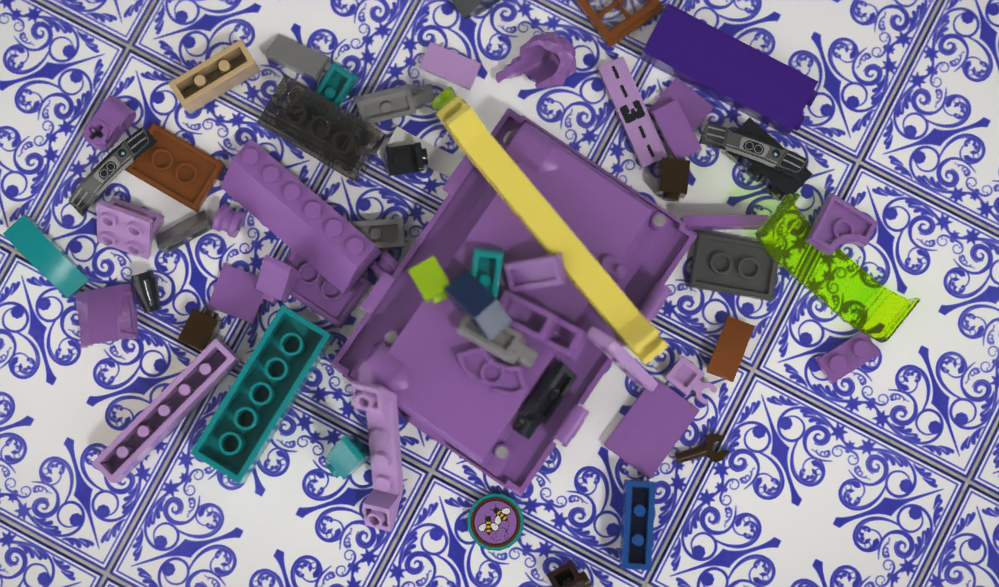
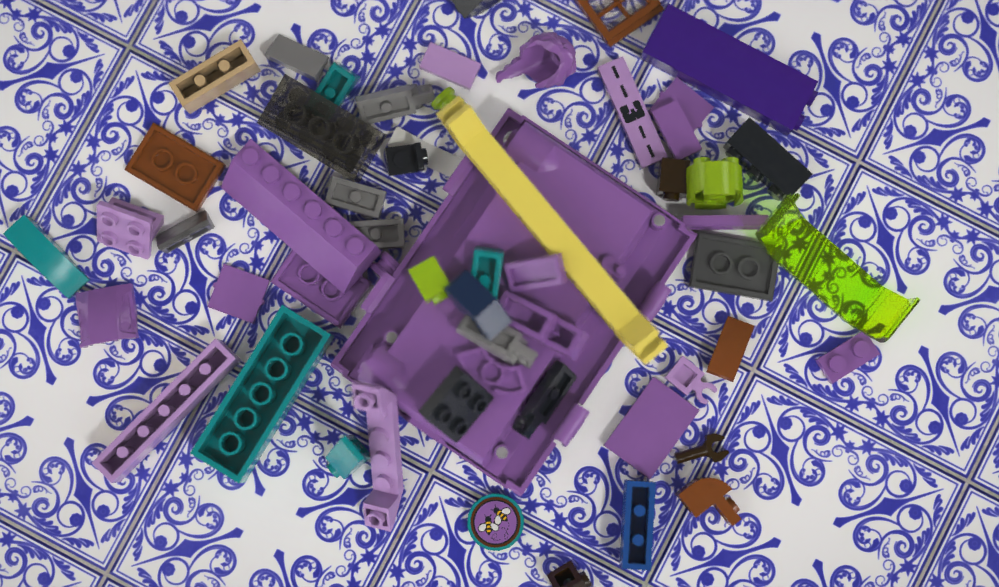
sticker [68,127,157,216] -> none
medium lavender piece [83,95,137,151] -> none
black cone [130,270,161,313] -> none
dark brown brick [178,307,224,351] -> none
medium lavender wheel [212,204,246,238] -> none
medium lavender slope [255,254,300,305] -> none
lavender tile [586,326,659,392] -> none
sticker [699,123,808,180] -> none
medium lavender tile [805,193,878,256] -> none
none -> light grey plate [325,176,387,220]
none -> black bracket [418,366,494,443]
none -> dark orange brick [675,477,741,526]
none -> lime brick [686,157,744,210]

